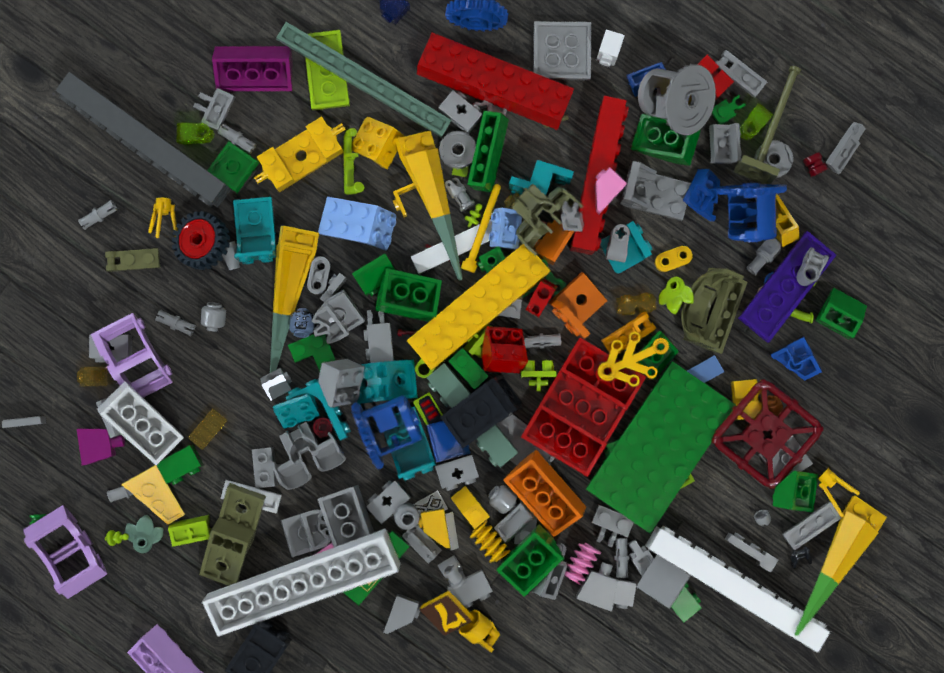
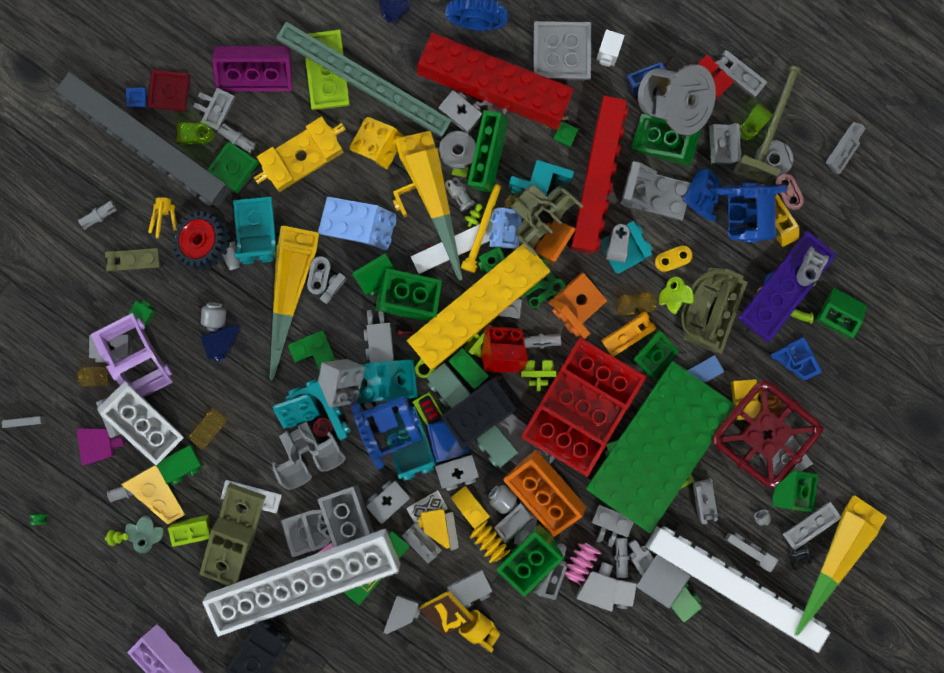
lavender window [24,505,107,599] -> none
light grey pin [155,310,196,336] -> none
light grey brick [252,447,278,488] -> none
light grey brick [260,368,292,400] -> none
sand blue head [289,308,315,338] -> none
light grey plate [312,289,365,344] -> none
lime piece [343,128,364,195] -> none
light grey head [393,502,420,530] -> none
light grey piece [438,555,466,589] -> none
red leg [525,278,558,318] -> none
light grey plate [561,201,584,232] -> none
bright pink slope [595,168,627,214] -> none
yellow plant [598,332,669,387] -> none
green plate [711,95,745,125] -> none
light grey arm [746,238,781,275] -> none
dark red wheel [802,152,828,177] -> none
yellow plant [818,468,860,517] -> none
none -> blue plate [126,88,147,109]
none -> green brick [127,300,156,331]
none -> dark red tile [147,70,191,112]
none -> clear blue slope [201,325,241,362]
none -> green plate [553,121,578,147]
none -> light grey hinge [692,479,718,524]
none -> plate [775,174,804,210]

